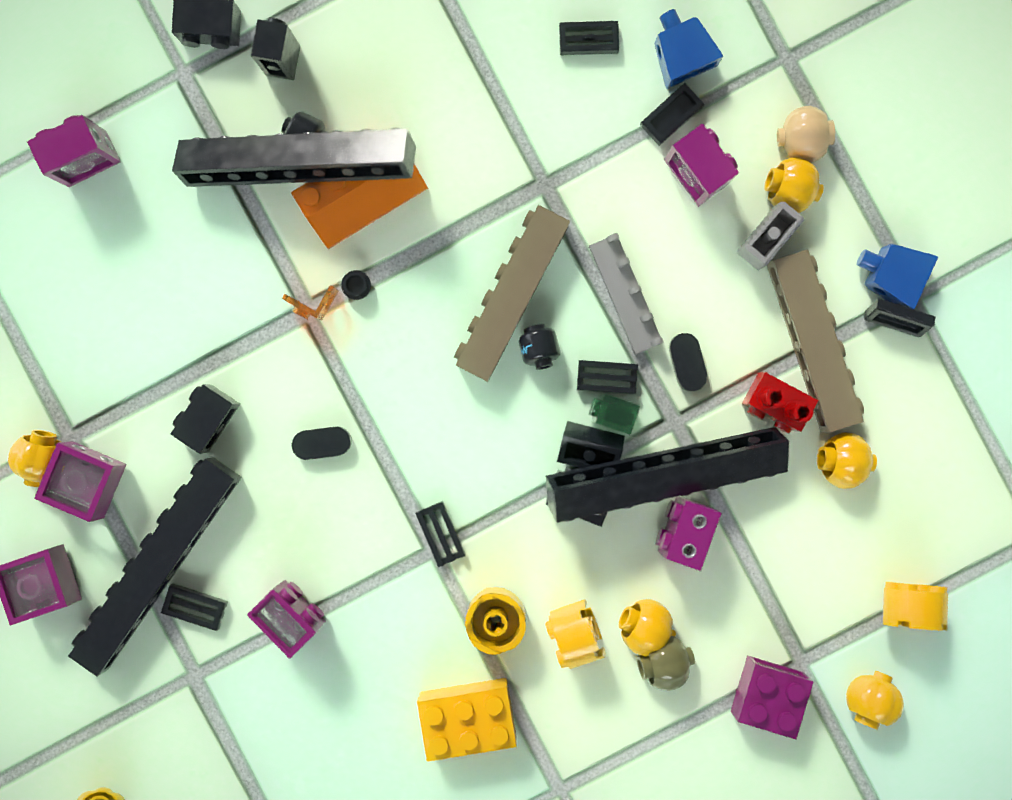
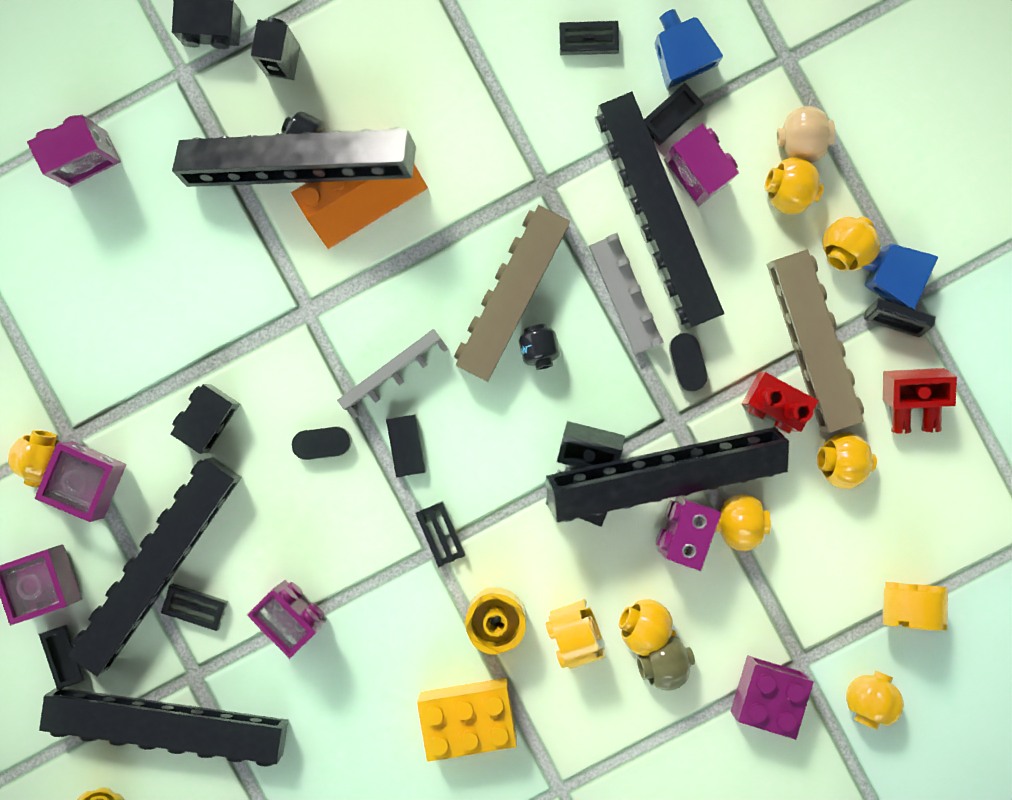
clear orange bracket [281,285,339,321] -> none
black plate [341,270,371,300] -> none
black tile [576,360,638,394] -> none
clear green brick [588,394,641,435] -> none
light grey brick [737,202,805,270] -> none
none -> black tile [38,624,86,690]
none -> black brick [39,688,288,767]
none -> light grey hinge [337,329,449,419]
none -> black tile [386,414,426,478]
none -> black brick [594,91,725,330]
none -> yellow plant [715,494,771,551]
none -> yellow plant [822,217,881,271]
none -> red brick [882,368,957,434]

